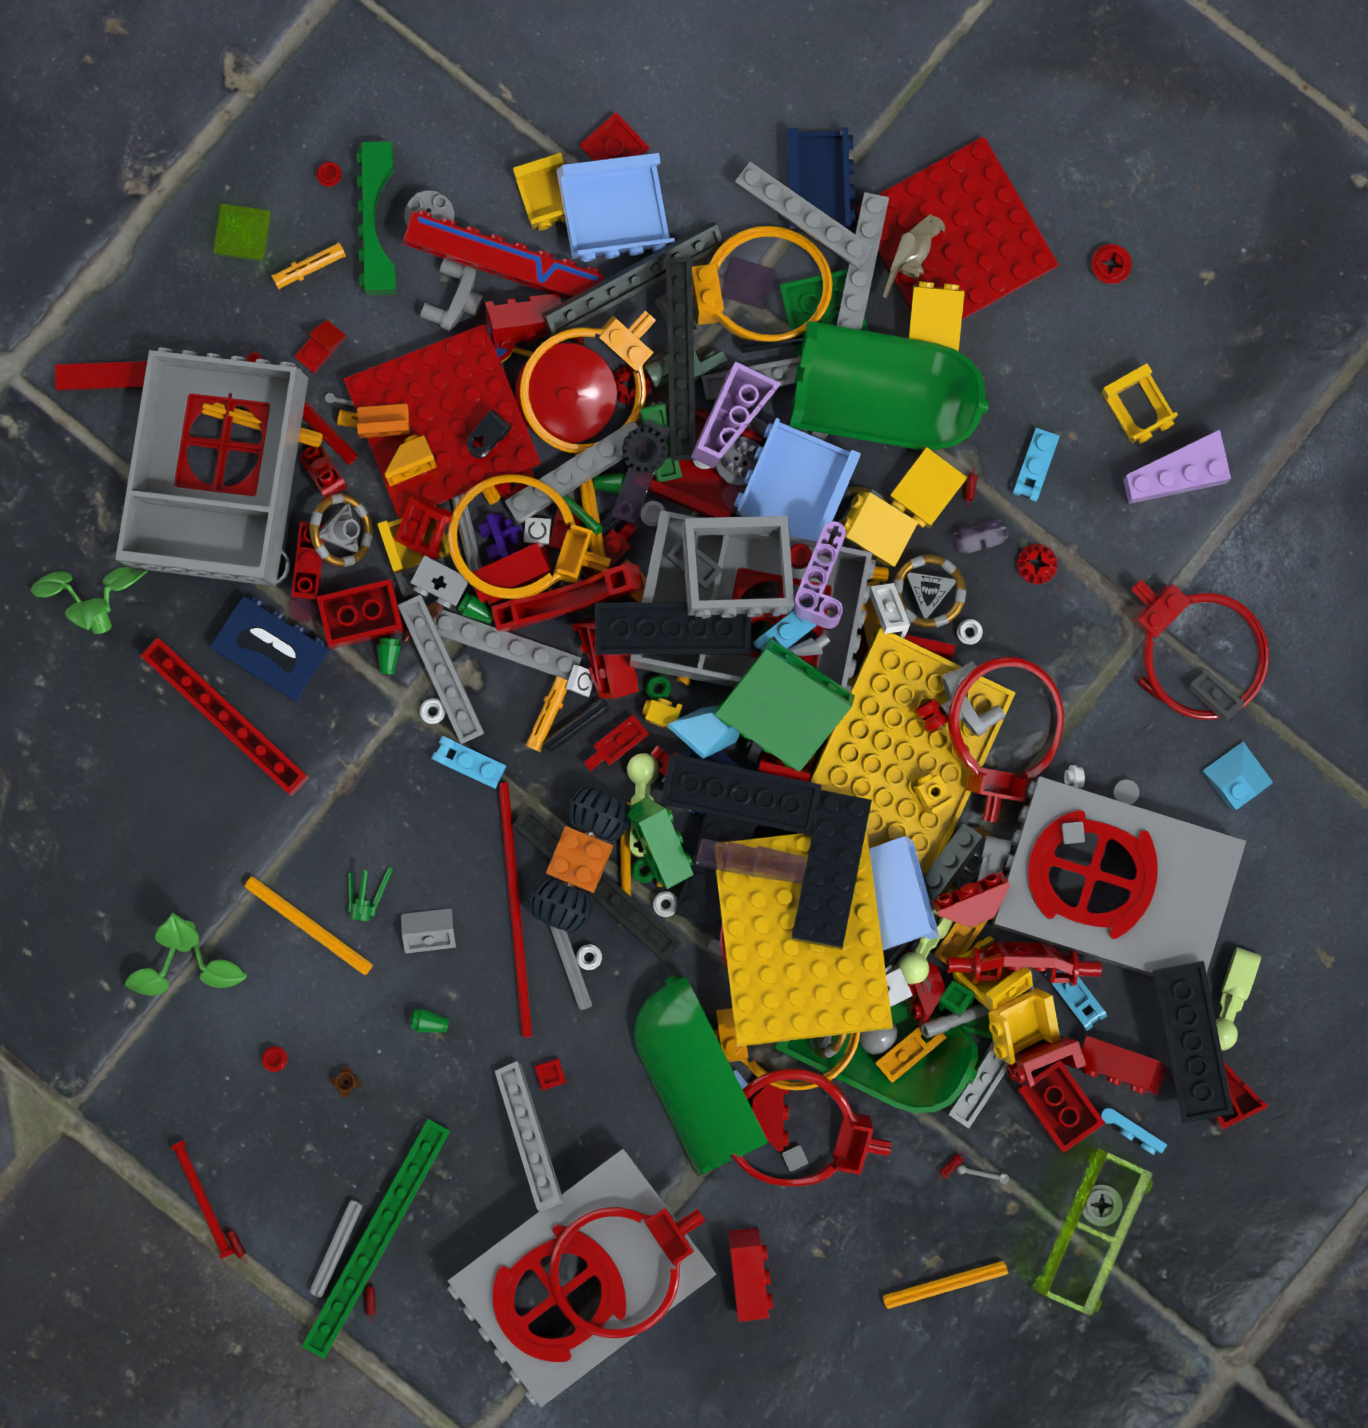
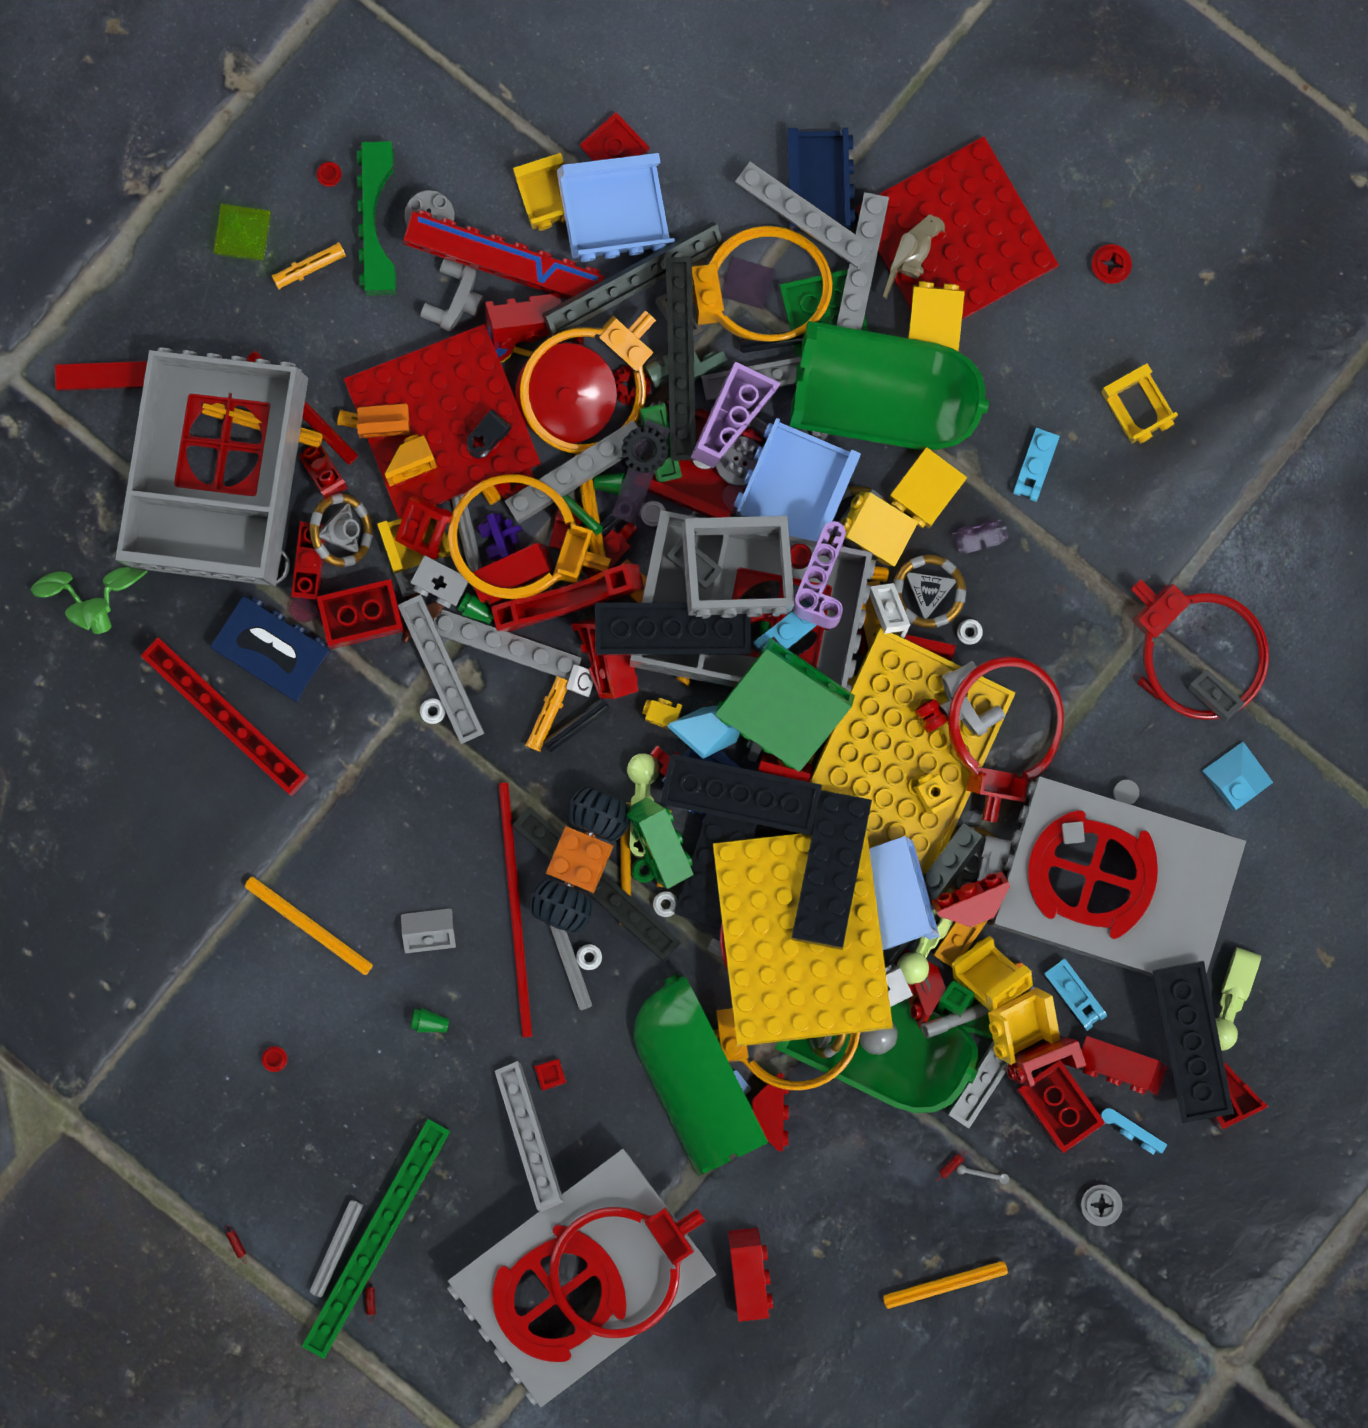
bright green plant [125,913,247,996] -> none
red bar [170,1140,235,1259] -> none
red slope [294,320,347,374] -> none
light grey hinge [325,393,355,407] -> none
reddish brown plate [331,1067,361,1098] -> none
green plant [348,867,393,922] -> none
green cone [376,638,401,674] -> none
medium azure plate [431,736,507,789] -> none
white tile [523,517,551,545] -> none
red plate [584,714,649,772] -> none
green plate [646,675,671,701] -> none
slope [696,838,807,883] -> none
red brick [732,1069,892,1187] -> none
light grey piece [782,1145,808,1171] -> none
light grey bar [788,634,830,656] -> none
light orange plate [875,1018,947,1083] -> none
red plate [946,941,1102,986] -> none
red piece [964,467,978,508] -> none
red gear [1017,544,1058,584] -> none
clear neon green windscreen [1032,1148,1154,1316] -> none
white plate [1064,765,1085,788] -> none
lavender wedge [1123,430,1231,504] -> none

